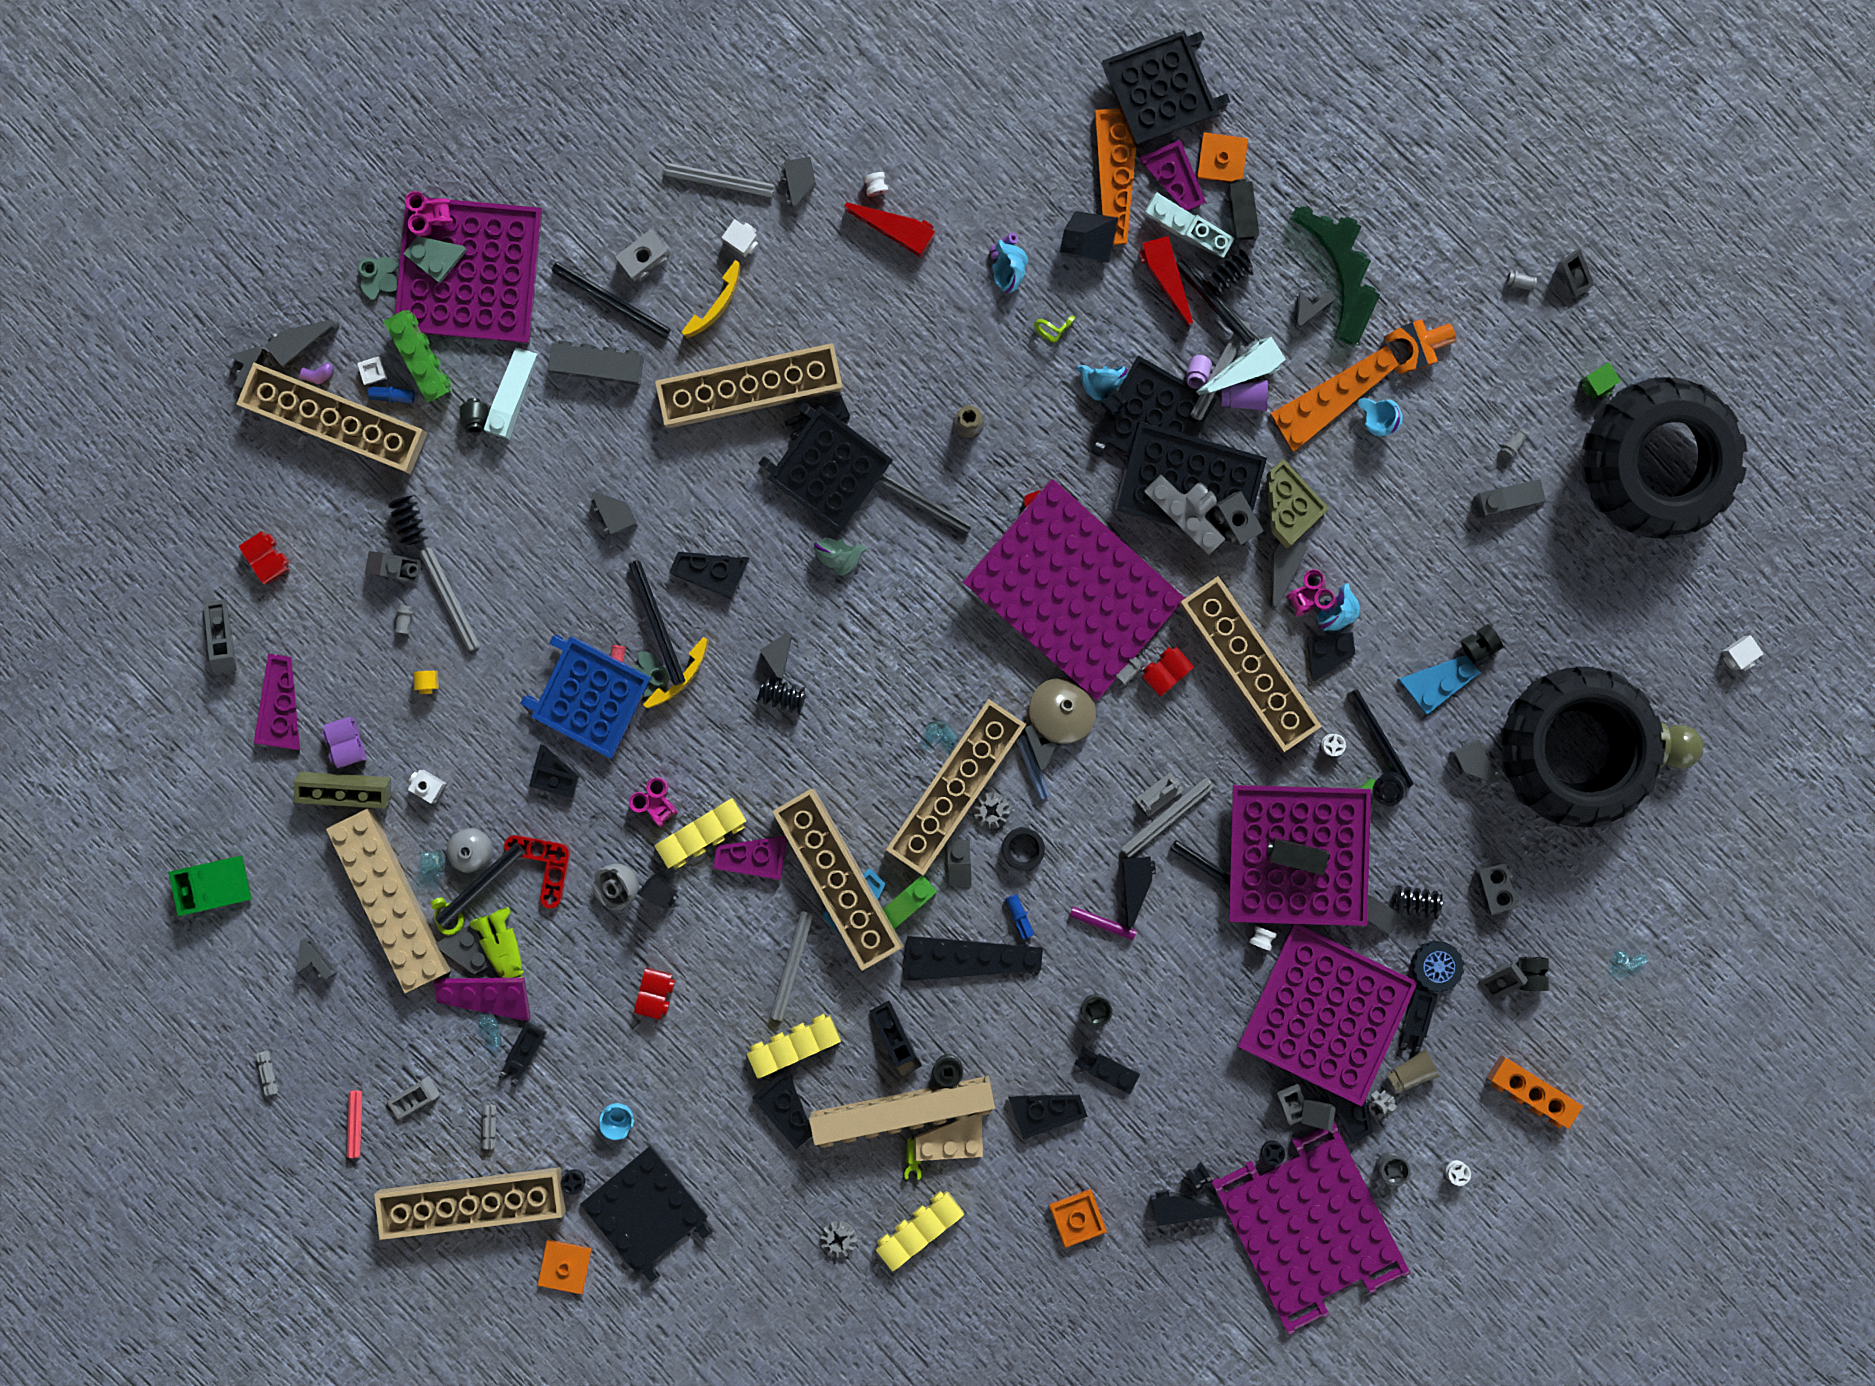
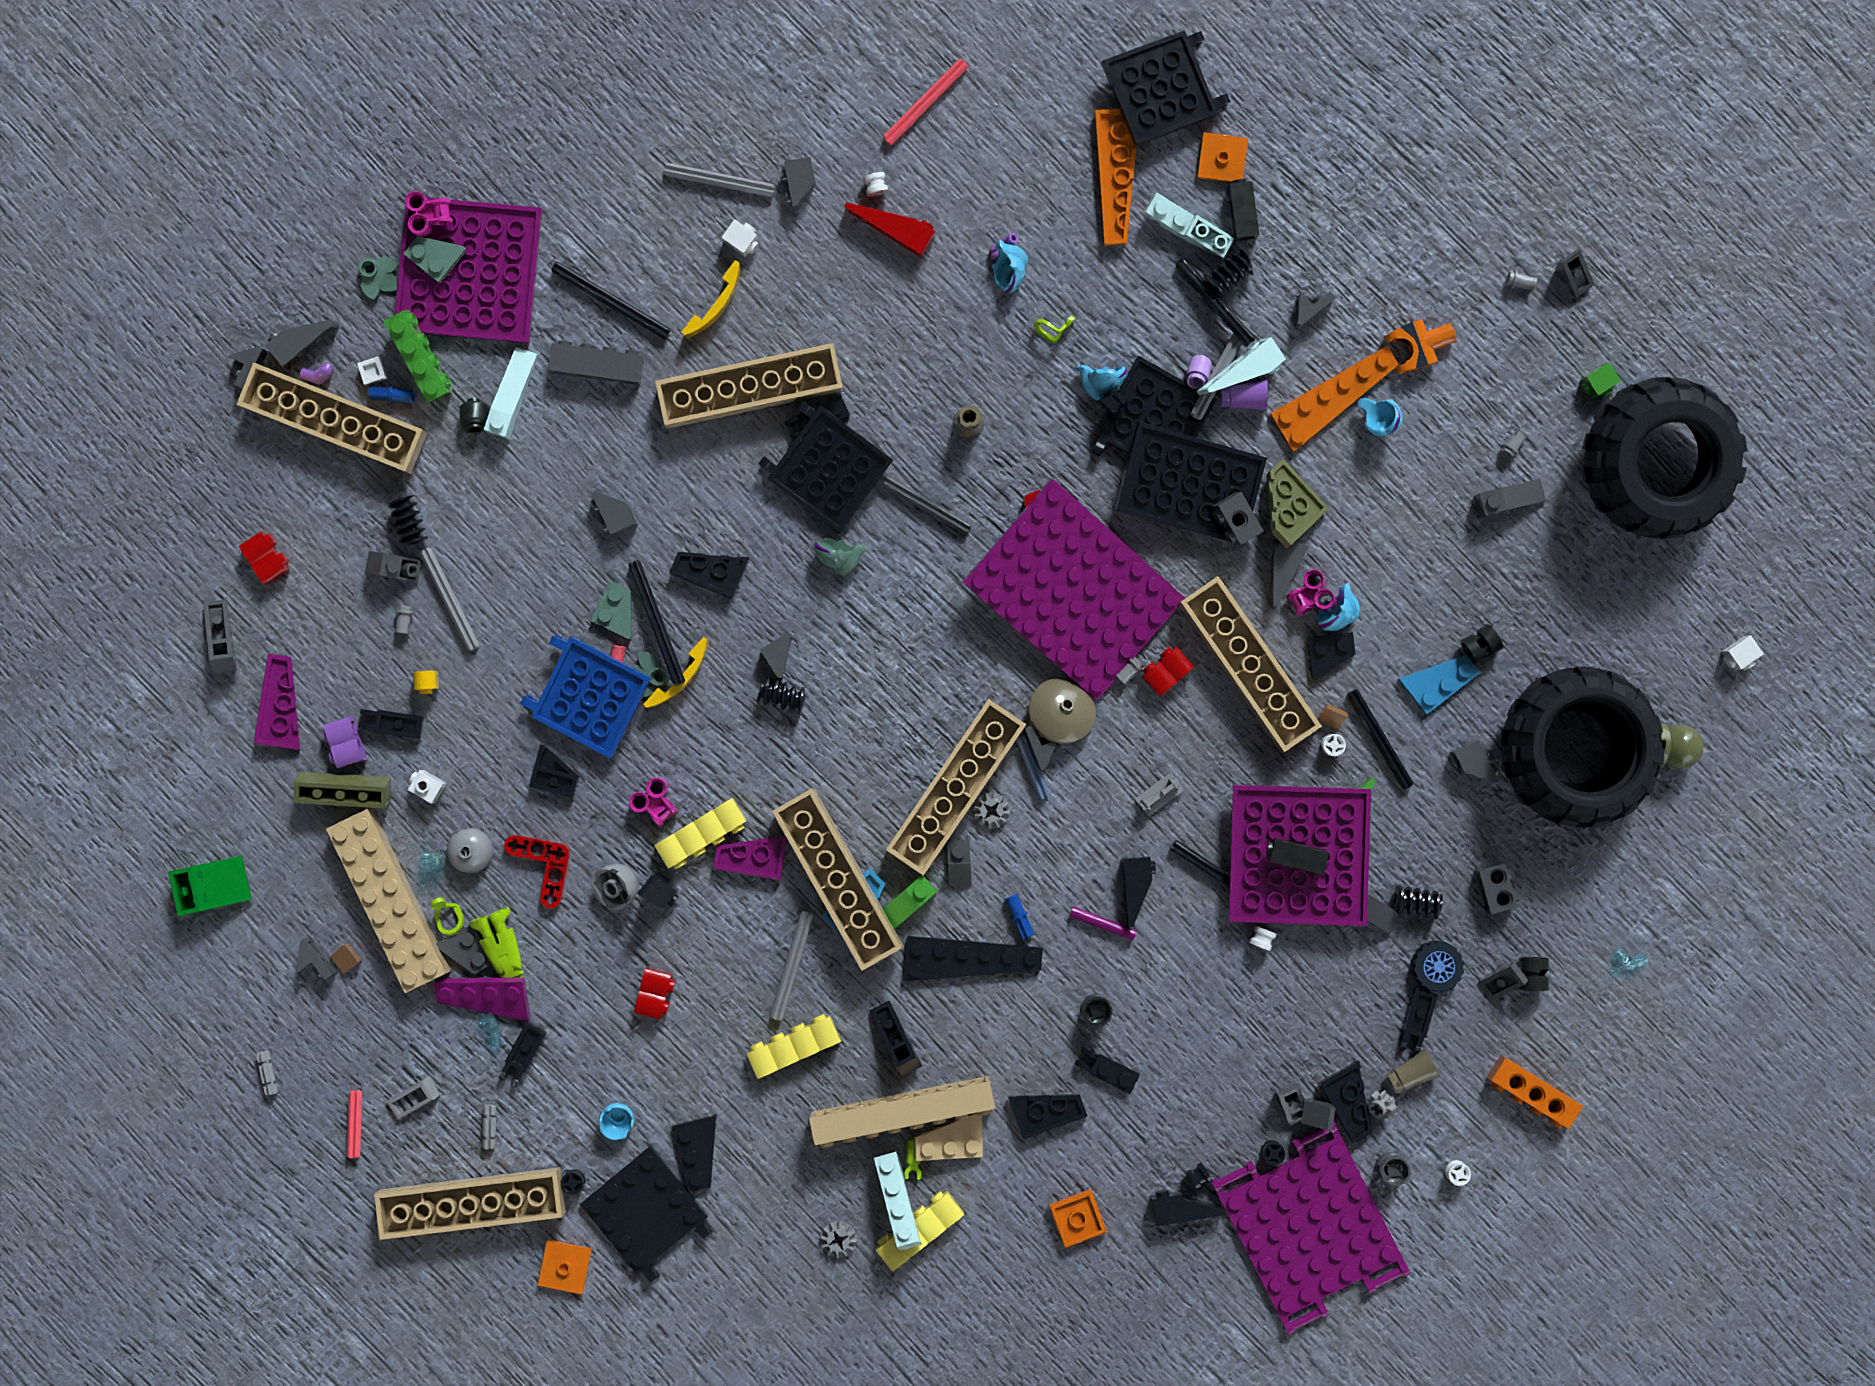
black axle [435,843,525,927] -> none
light grey brick [615,229,670,282] -> none
black wing [752,1067,813,1149] -> none
clear light blue arm [925,721,959,744] -> none
pearl dark grey wheel [934,1054,963,1087] -> none
black tyre [1002,827,1045,871] -> none
black slope [1060,211,1119,263] -> none
light grey axle [1121,778,1214,858] -> none
red slope [1138,236,1193,327] -> none
magenta wing [1139,140,1206,211] -> none
light grey plate [1145,474,1225,555] -> none
magenta plate [1237,924,1418,1107] -> none
clear green arch [1290,206,1381,347] -> none
black wheel [1373,771,1408,806] -> none
none -> medium nougat slope [330,942,362,974]
none -> black hinge [358,709,424,739]
none -> sand green wing [591,580,632,640]
none -> black wing [672,1114,717,1193]
none -> light aqua arch [874,1152,922,1251]
none -> coral axle [883,59,968,145]
none -> medium nougat slope [1318,704,1348,729]

